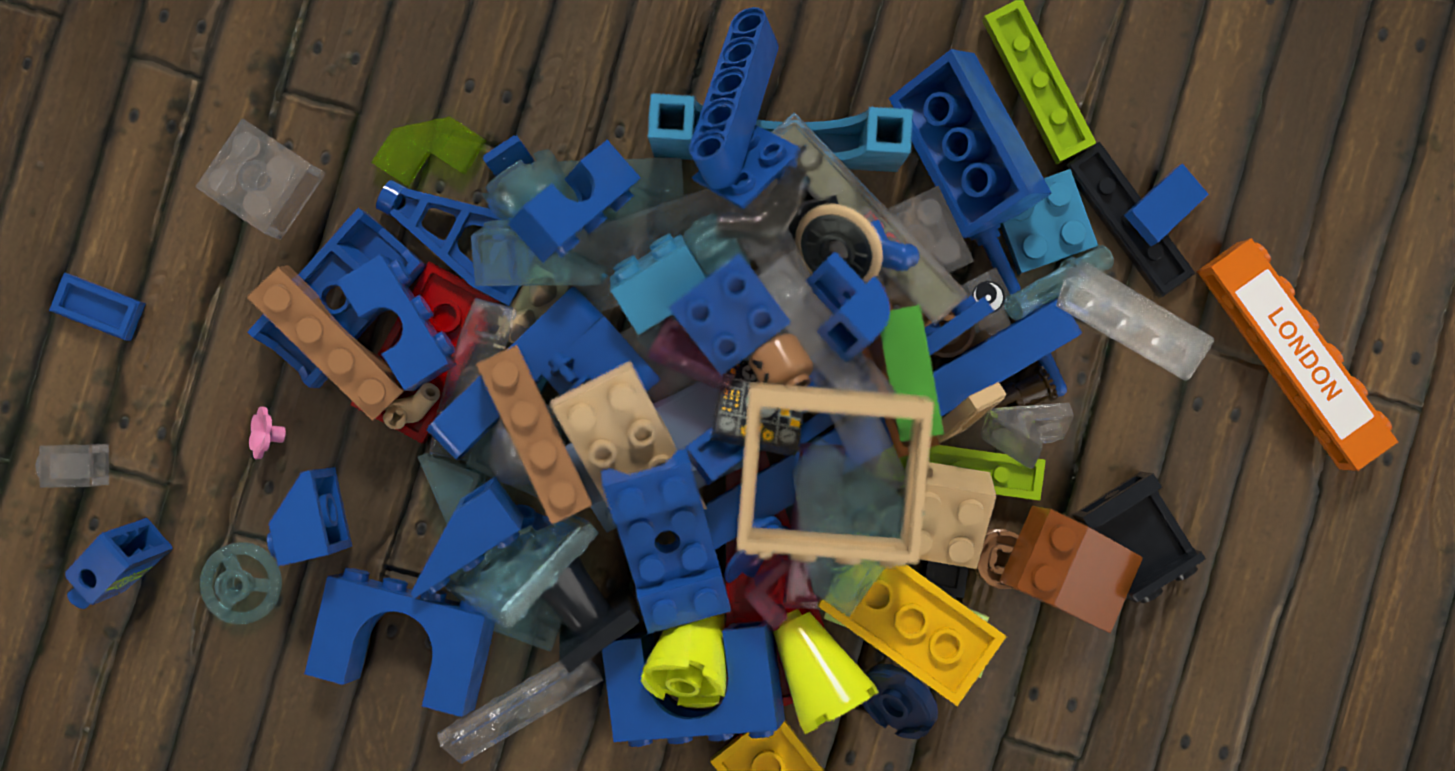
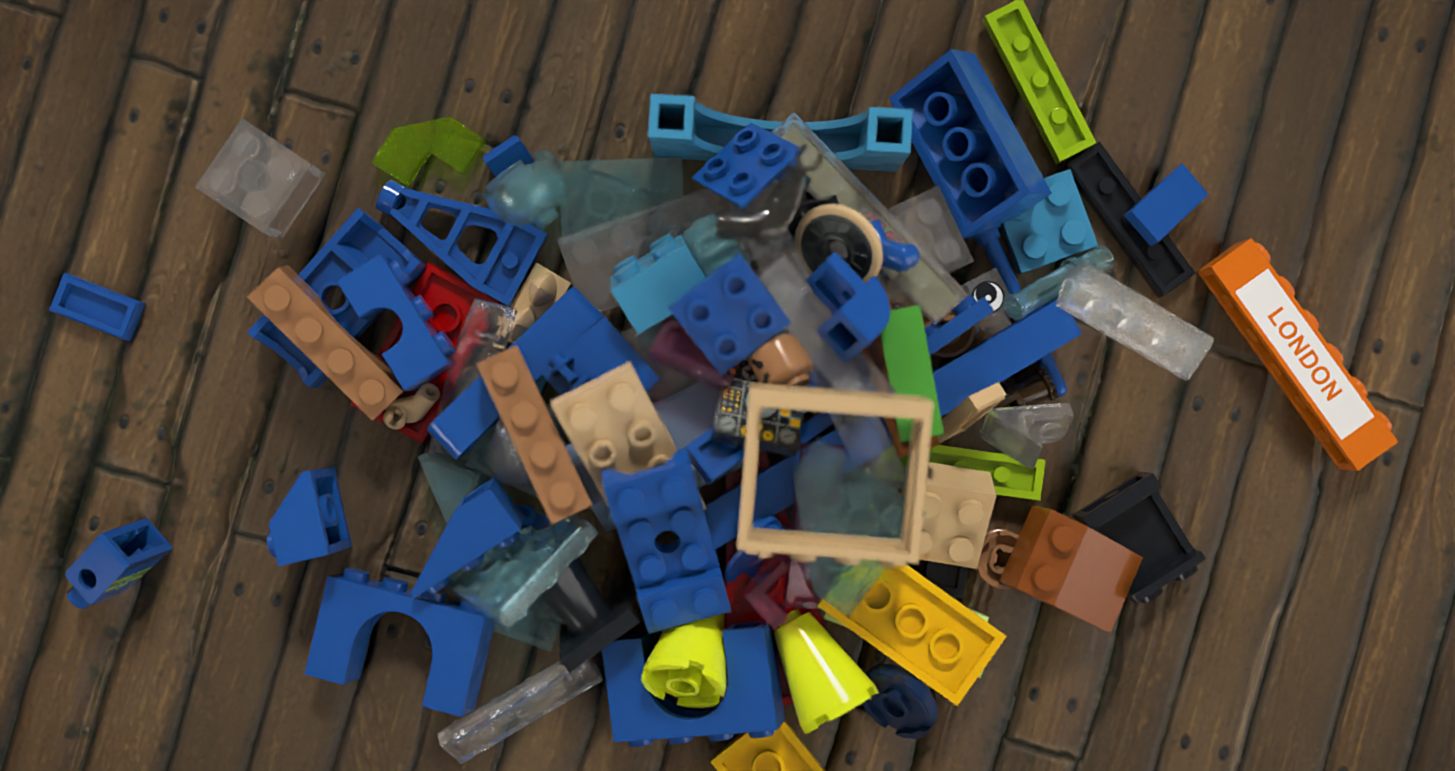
clear brick [35,444,109,488] -> none
clear light blue piece [200,542,282,624] -> none
bright pink plant [249,407,286,459] -> none
clear light blue slope [471,220,608,286] -> none
blue arch [508,140,641,263] -> none
blue beam [689,7,779,189] -> none

